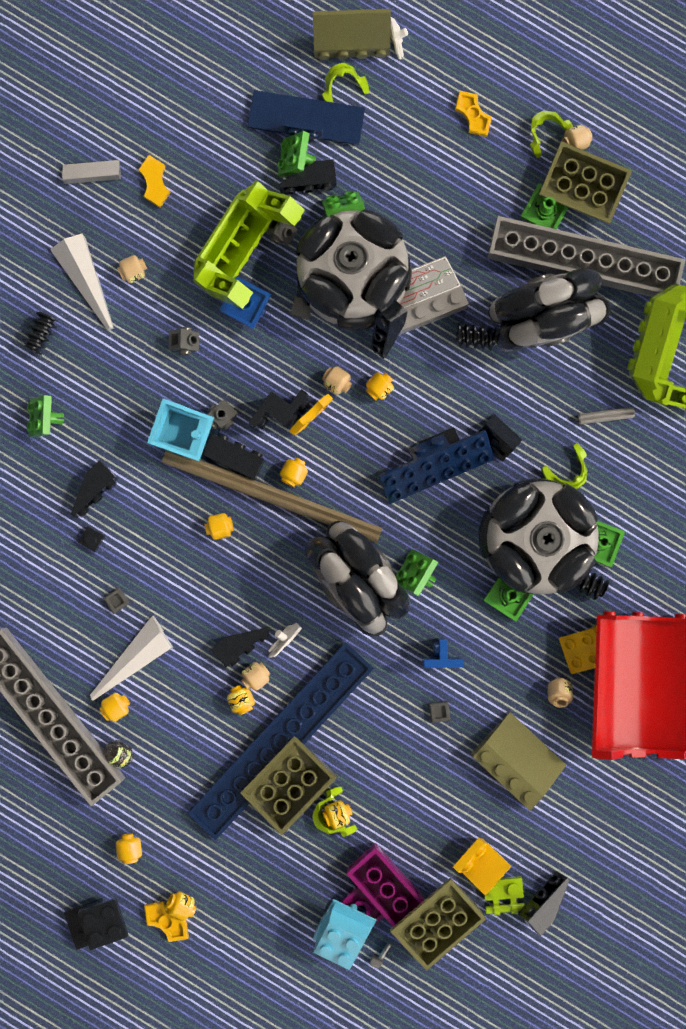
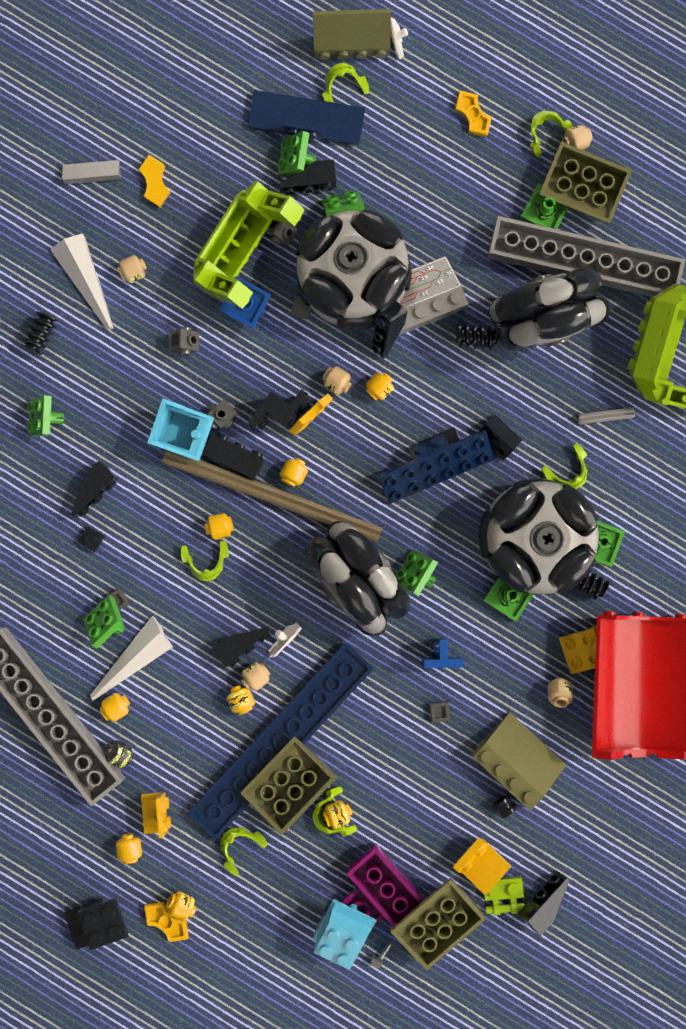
none -> bright green plate [83,595,124,649]
none -> yellow bracket [141,792,171,838]
none -> lime helmet [181,540,229,581]
none -> lime helmet [221,827,268,876]
none -> black wheel [493,794,517,819]

